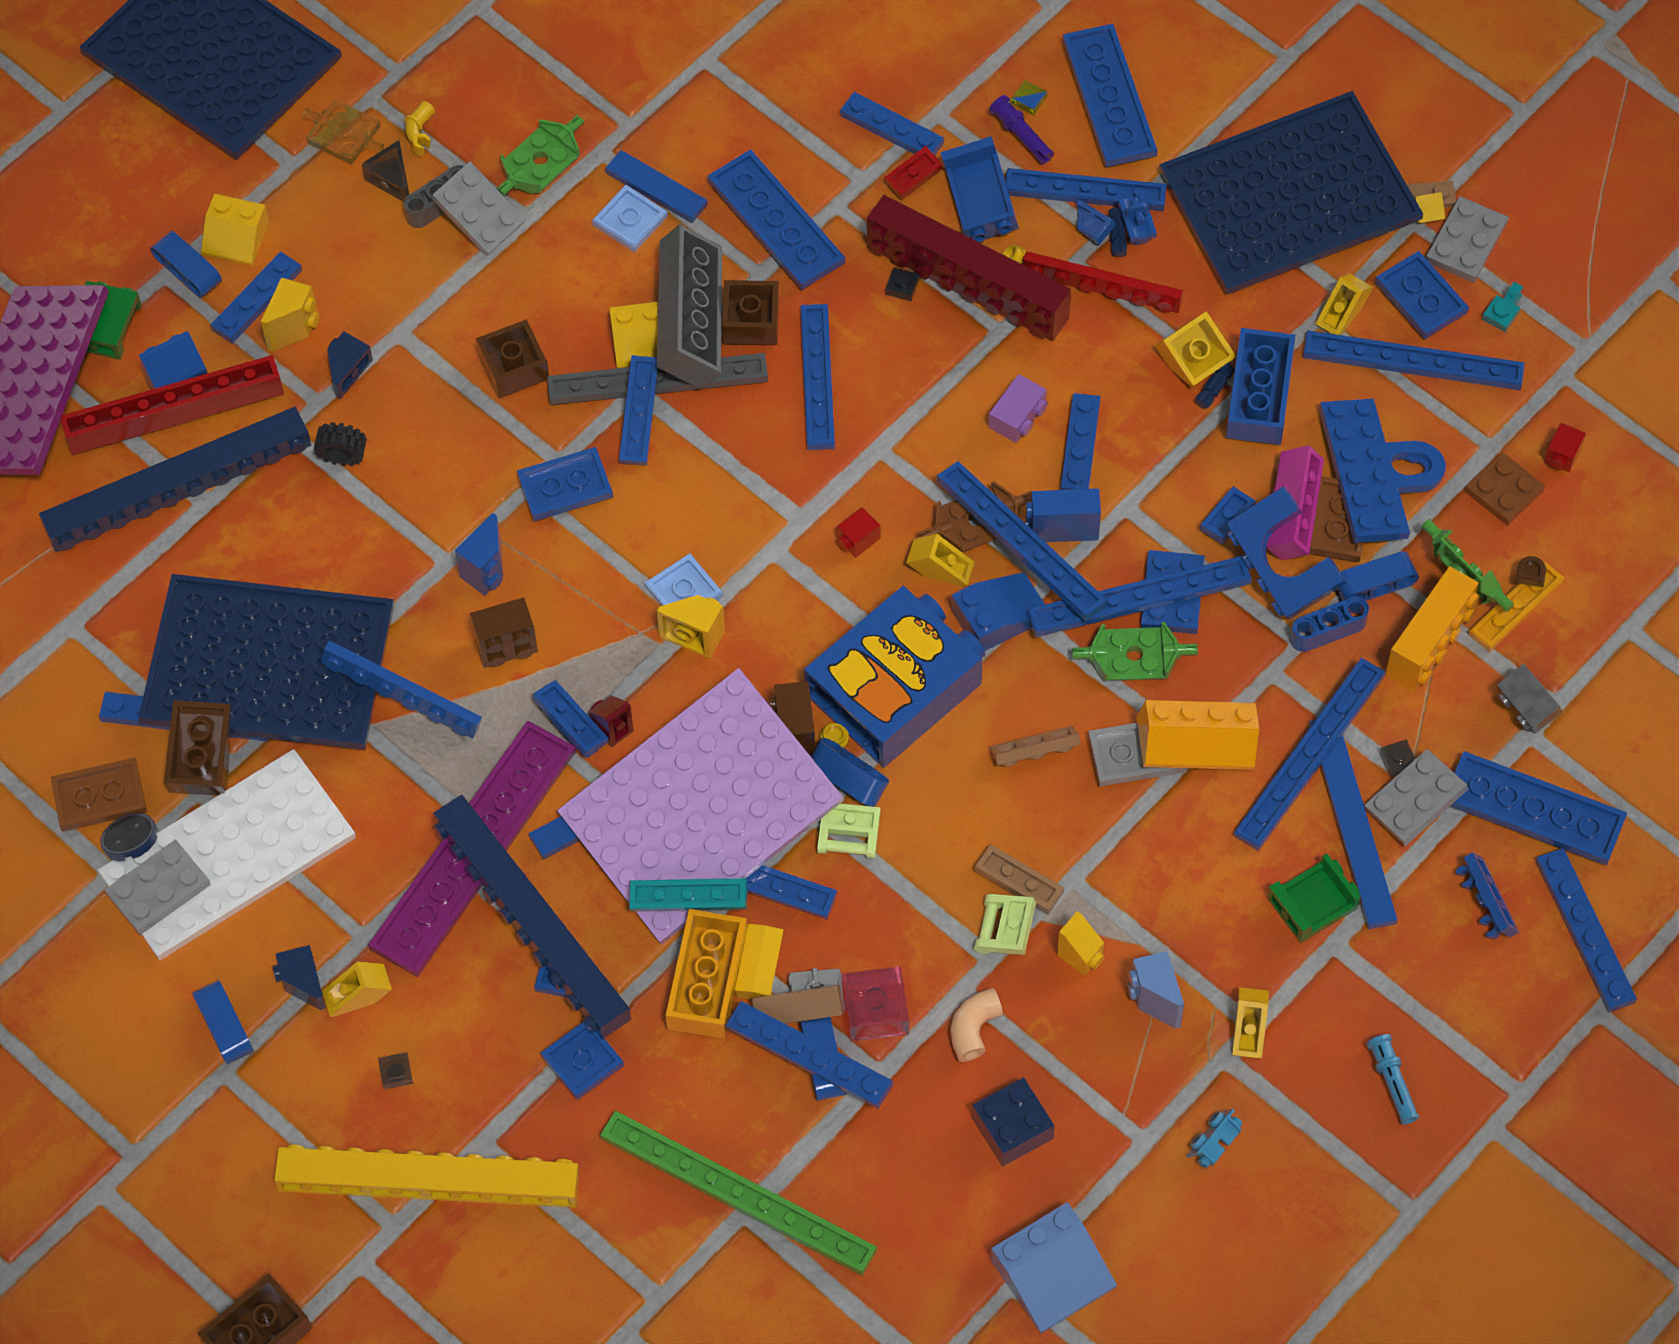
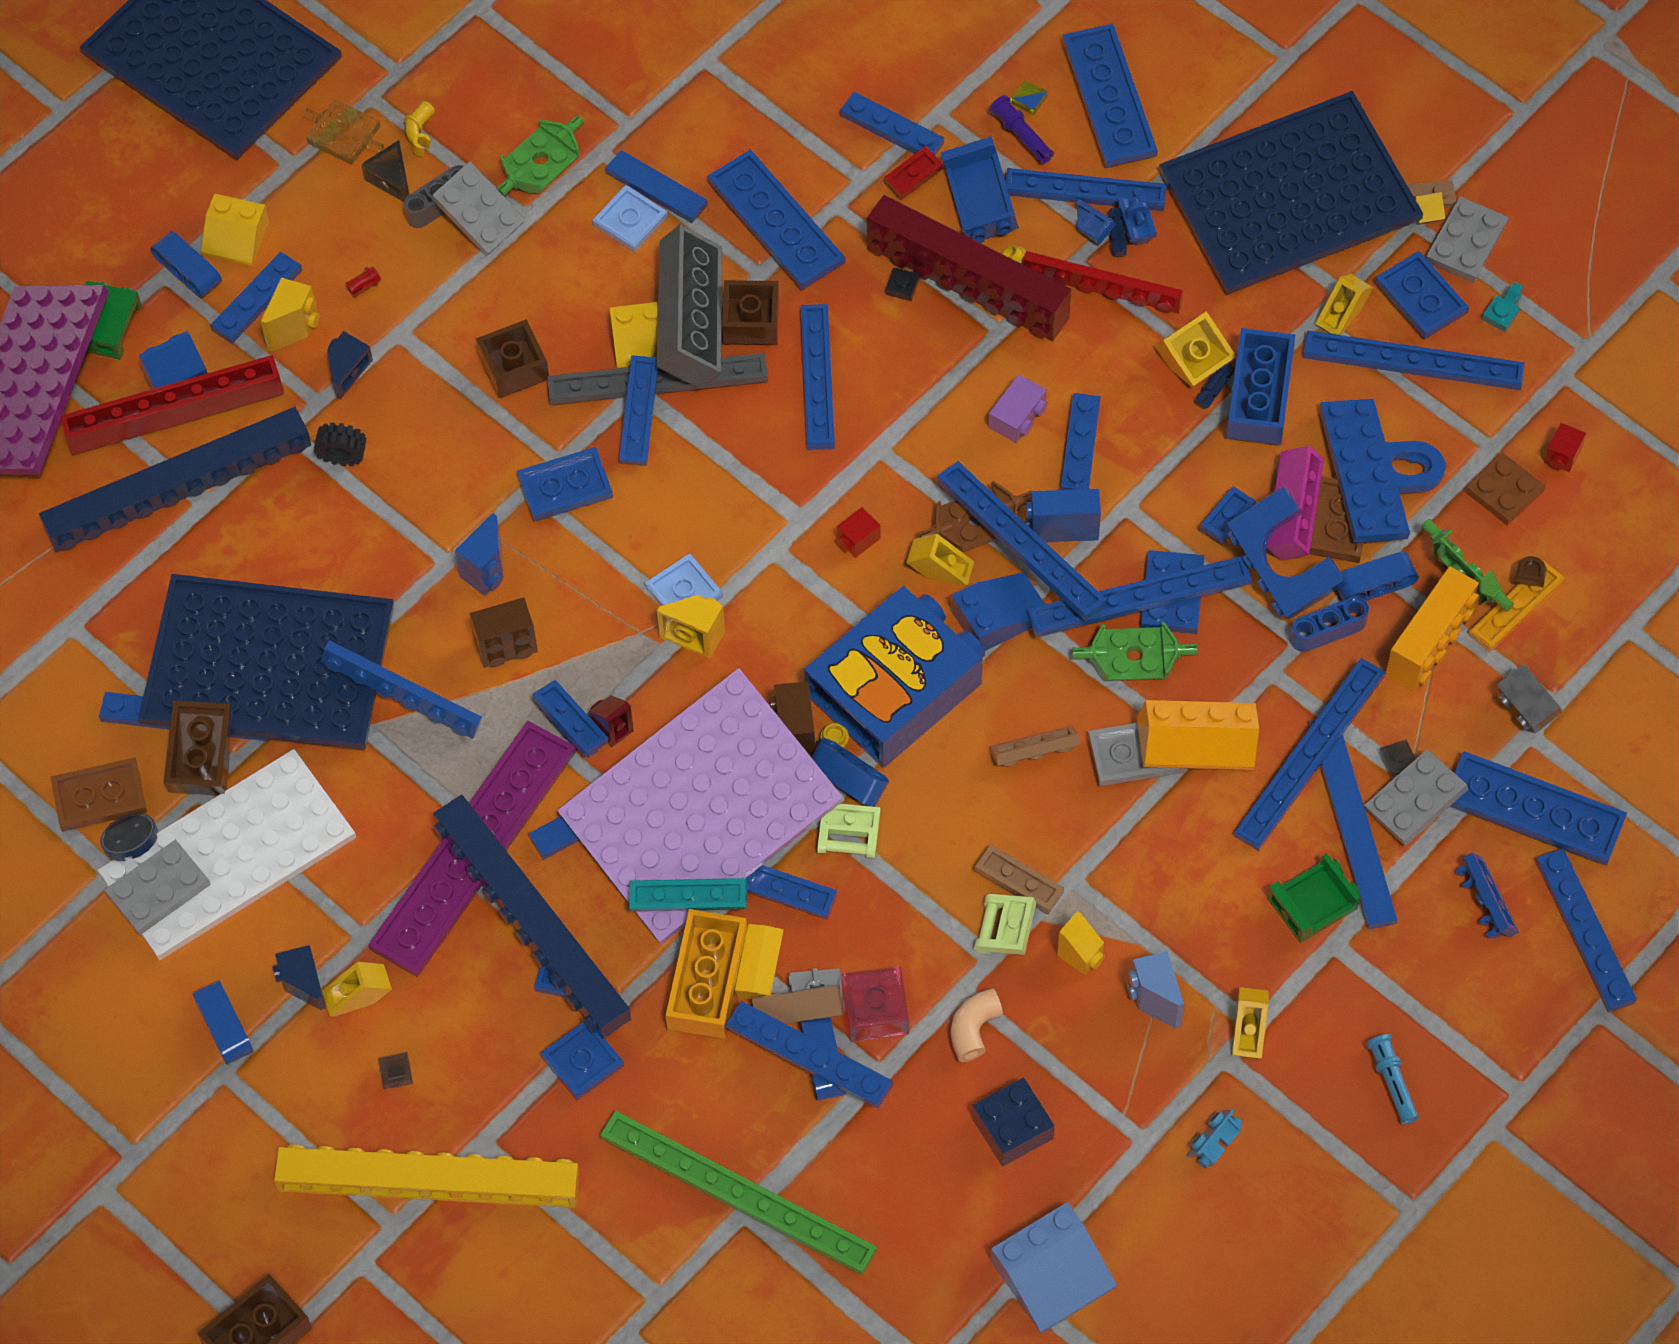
none -> red pin [345,267,381,297]

